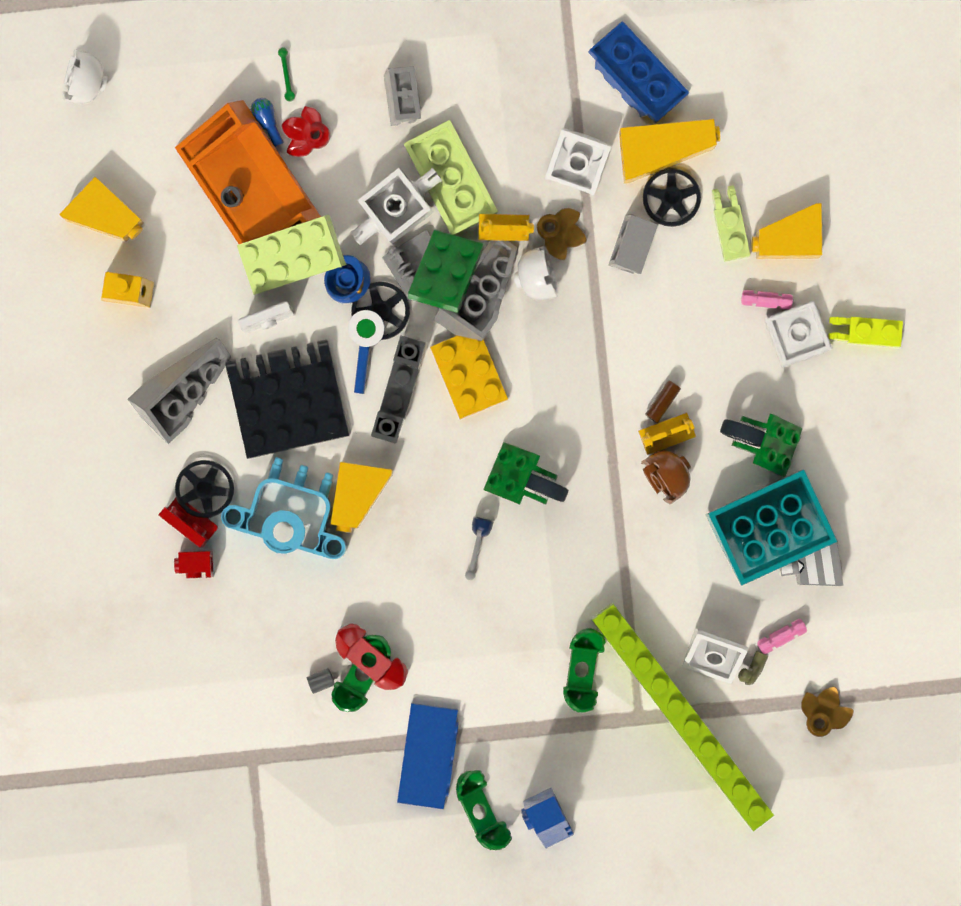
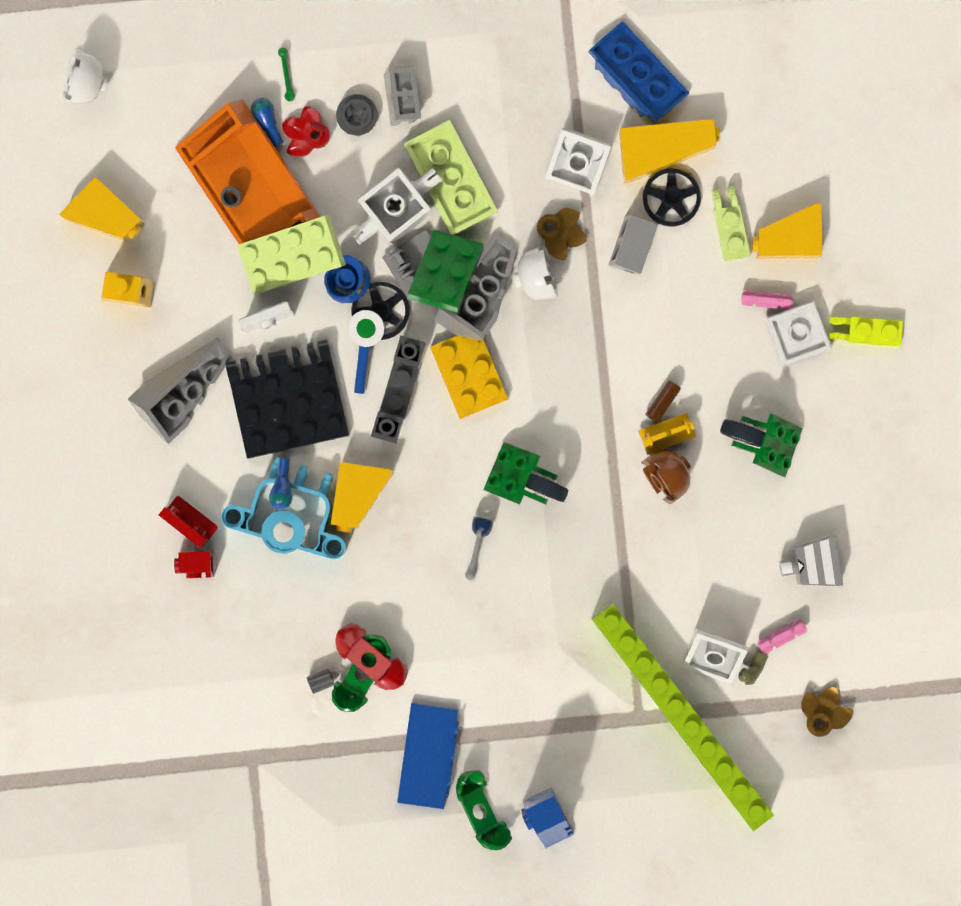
black wheel [175,460,234,518] -> none
yellow hinge [478,214,534,241] -> none
green piece [563,628,606,713] -> none
teal slope [705,470,838,586] -> none
none -> blue piece [269,458,293,509]
none -> dark grey gear [336,94,378,137]

